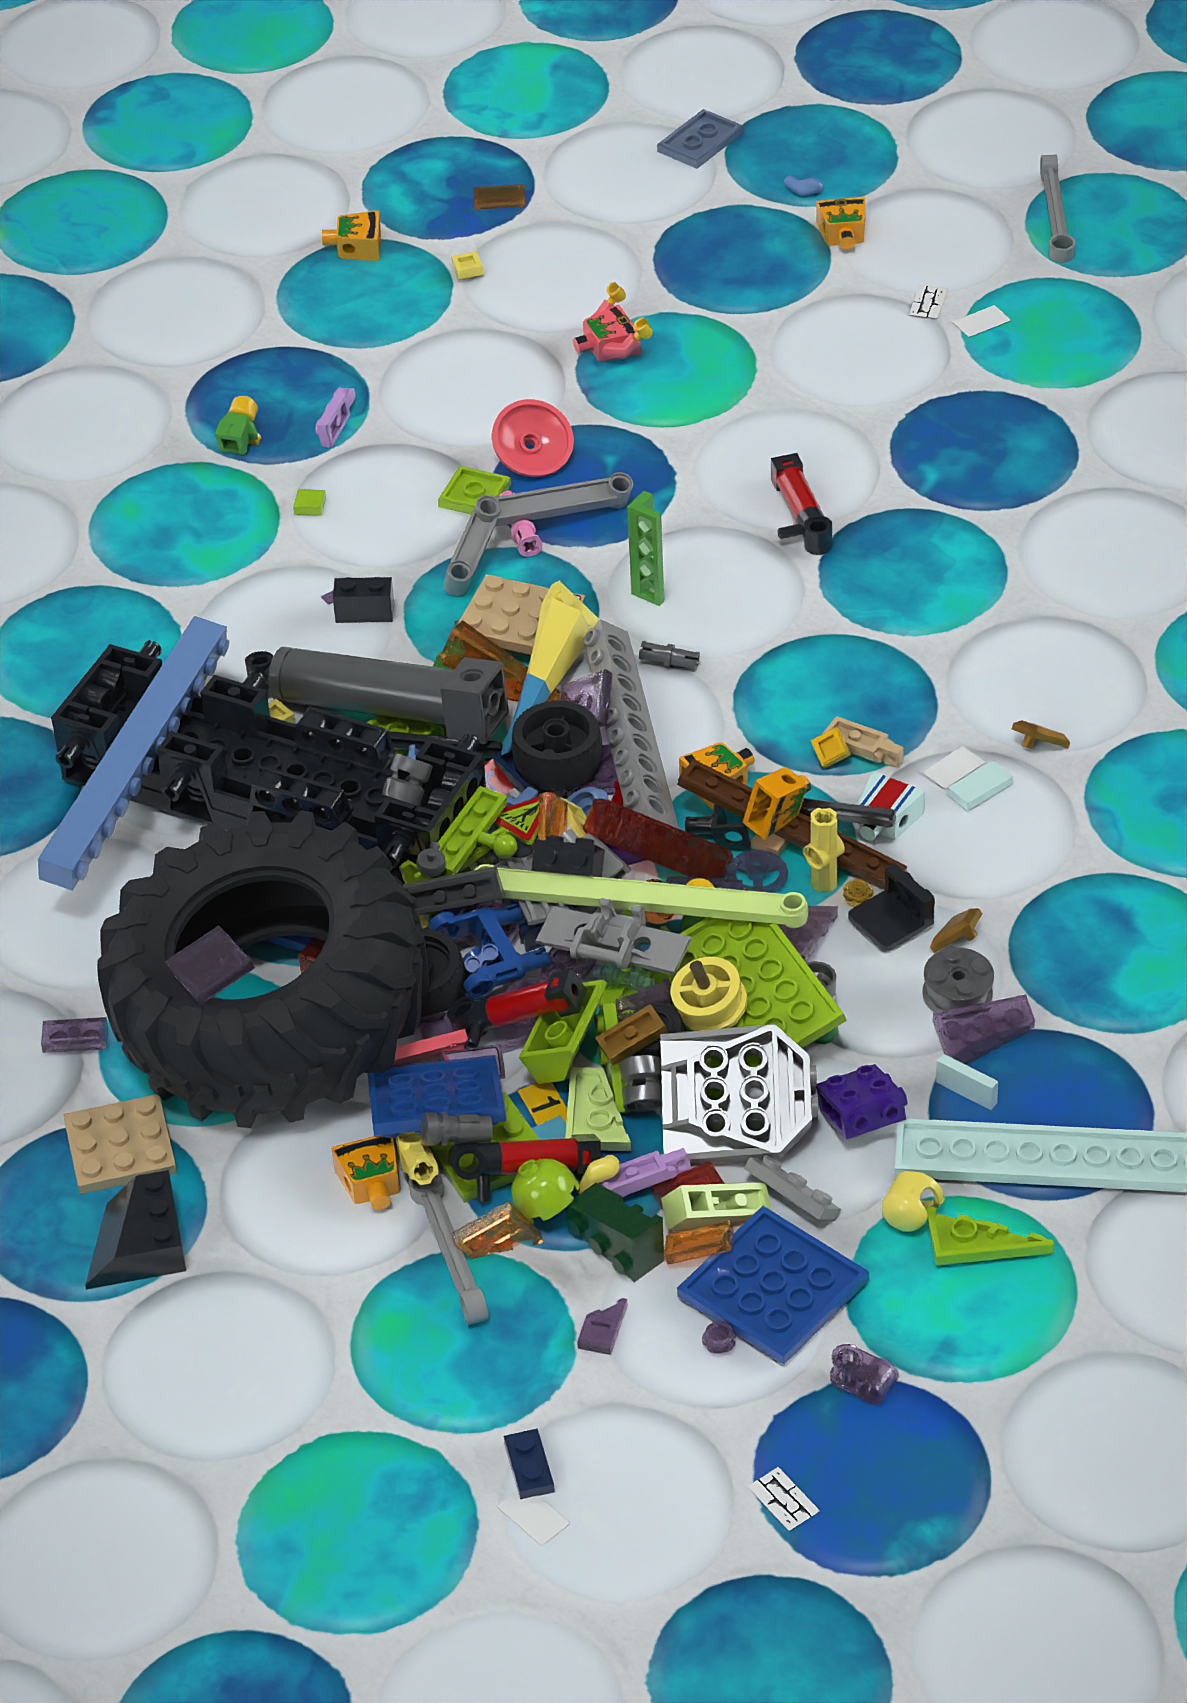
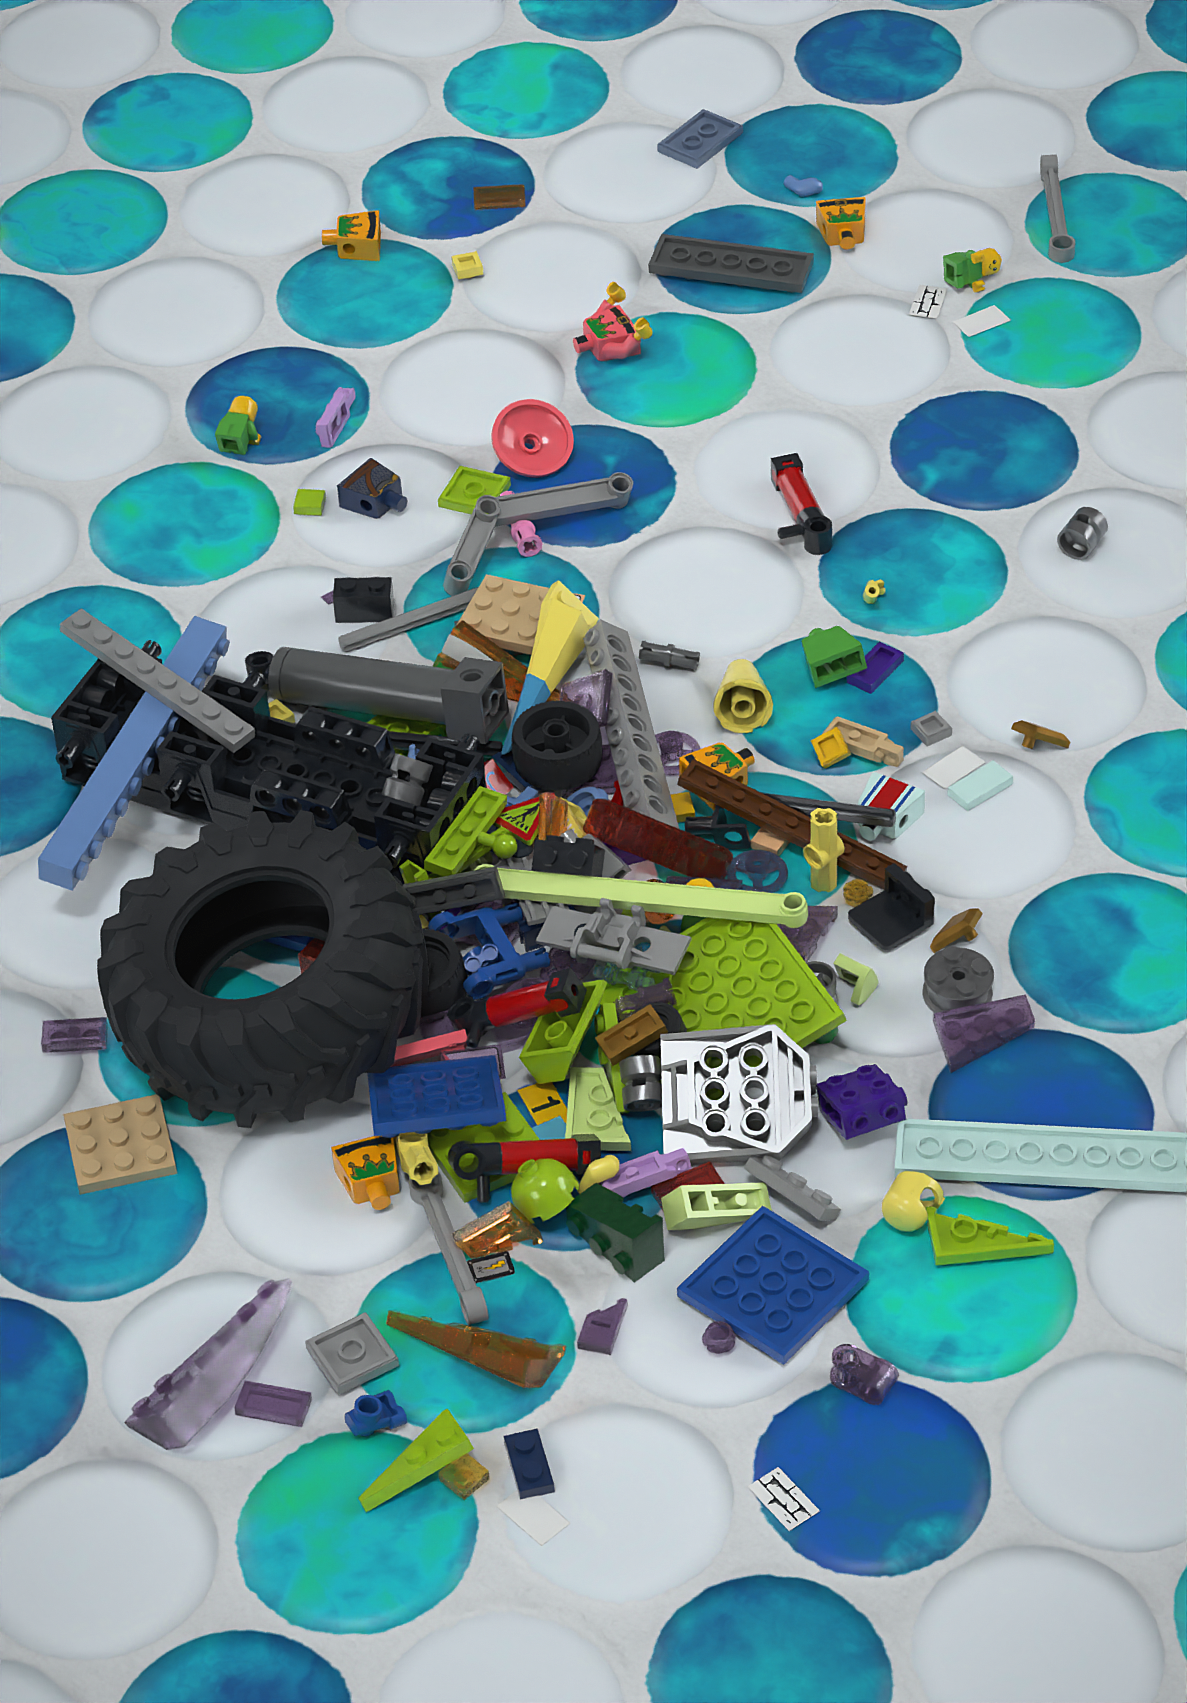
black wedge [85,1170,186,1290] -> none
clear purple tile [165,926,255,1005] -> none
dark grey piece [416,841,446,877] -> none
flat silver axle [421,1112,493,1146] -> none
bright green fence [627,491,664,606] -> none
clear orange tile [664,1220,734,1264] -> none
light yellow wheel [670,957,748,1031] -> none
light orange torso [743,767,811,840] -> none
light aqua tile [936,1054,998,1110] -> none
none -> light grey plate [60,608,255,753]
none -> clear purple wedge [124,1278,293,1450]
none -> clear purple tile [234,1381,312,1427]
none -> light grey plate [305,1312,399,1395]
none -> dark blue torso [337,458,408,519]
none -> light grey axle [338,587,479,652]
none -> blue plate [345,1390,407,1436]
none -> lime wing [358,1409,474,1512]
none -> clear orange wedge [386,1310,566,1388]
none -> clear yellow plate [439,1453,490,1500]
none -> white sticker [442,634,493,662]
none -> sticker [467,1251,515,1283]
none -> dark grey plate [648,234,814,293]
none -> clear purple piece [655,731,701,775]
none -> yellow tile [670,792,695,822]
none -> light yellow cone [713,659,773,733]
none -> bright green torso [801,626,867,688]
none -> yellowish green tile [833,953,879,1005]
none -> dark purple tile [847,641,904,694]
none -> light yellow arm [863,579,886,604]
none -> light grey tile [911,711,952,746]
none -> bright green piece [943,248,1002,292]
none -> flat silver wheel [1057,507,1108,560]

